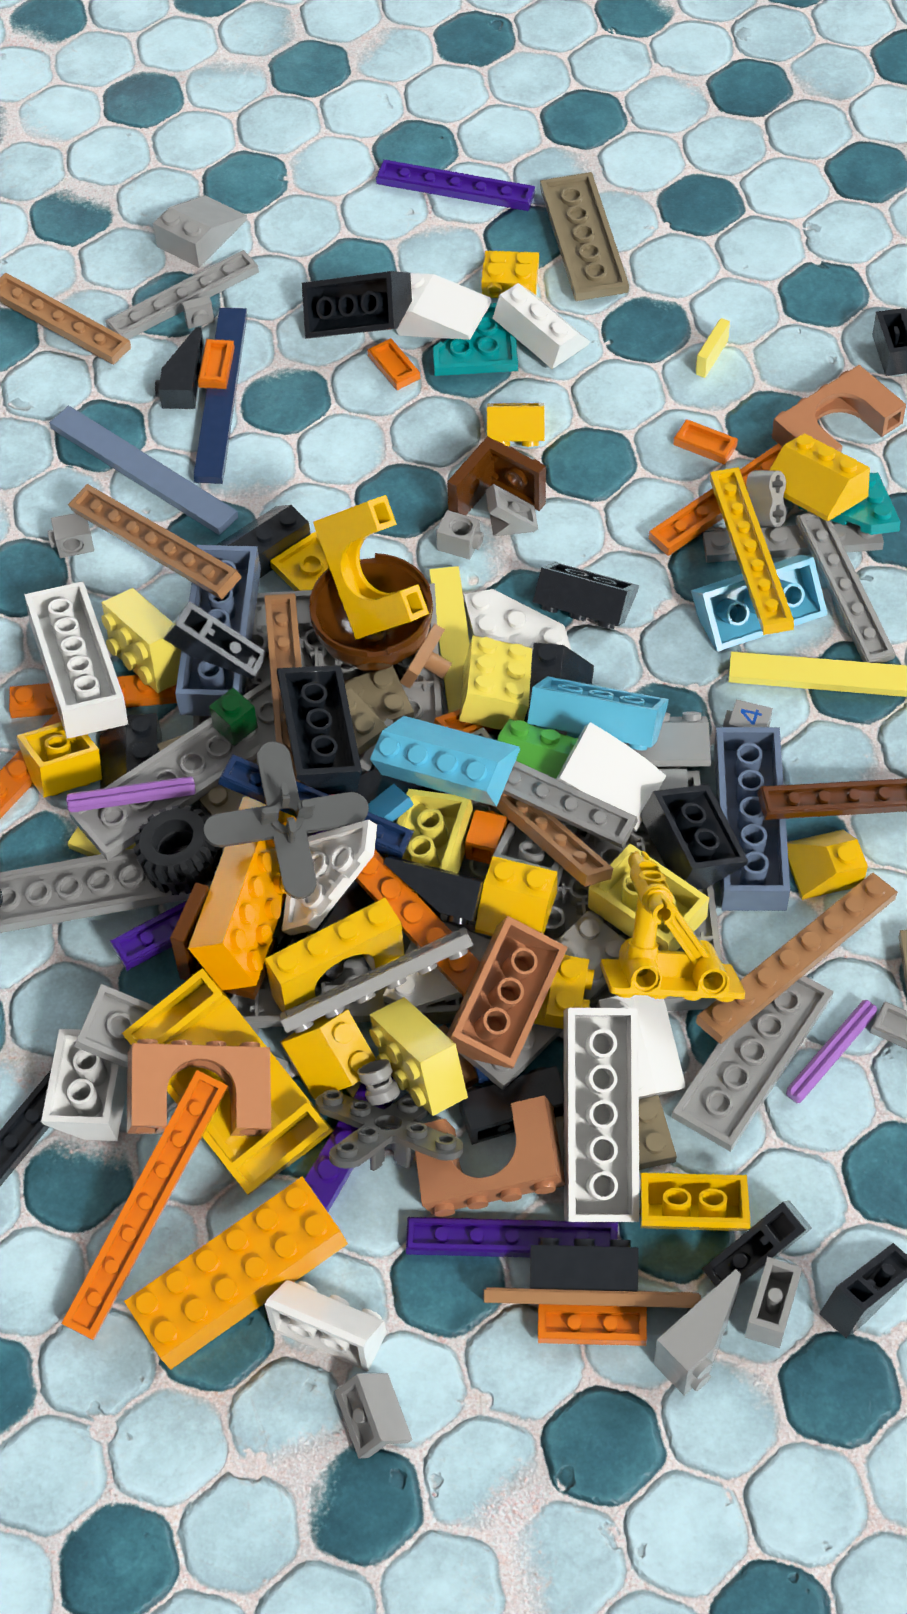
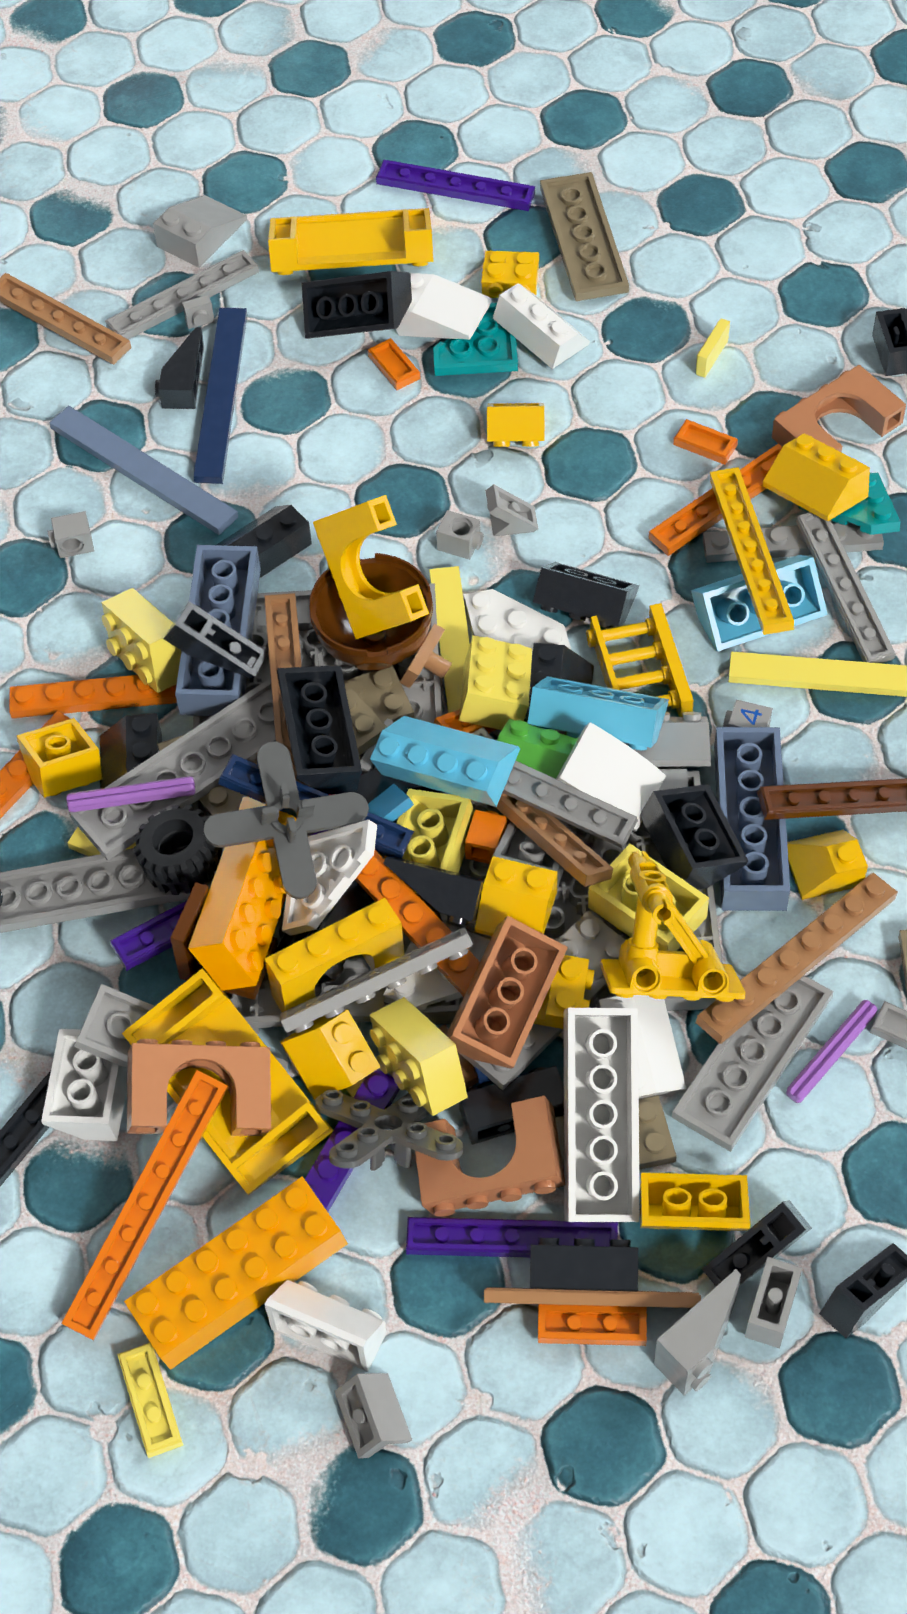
white brick [24,581,128,739] -> none
medium nougat plate [68,484,242,600] -> none
orange tile [198,339,235,389] -> none
dark green brick [209,688,258,746] -> none
yellow plate [270,531,329,591] -> none
light grey wheel [357,1059,400,1106] -> none
reddish brown bracket [447,436,546,515] -> none
light grey axle [746,470,787,527] -> none
none -> light yellow tile [117,1343,184,1458]
none -> yellow slope [268,208,434,275]
none -> yellow fence [586,603,694,717]

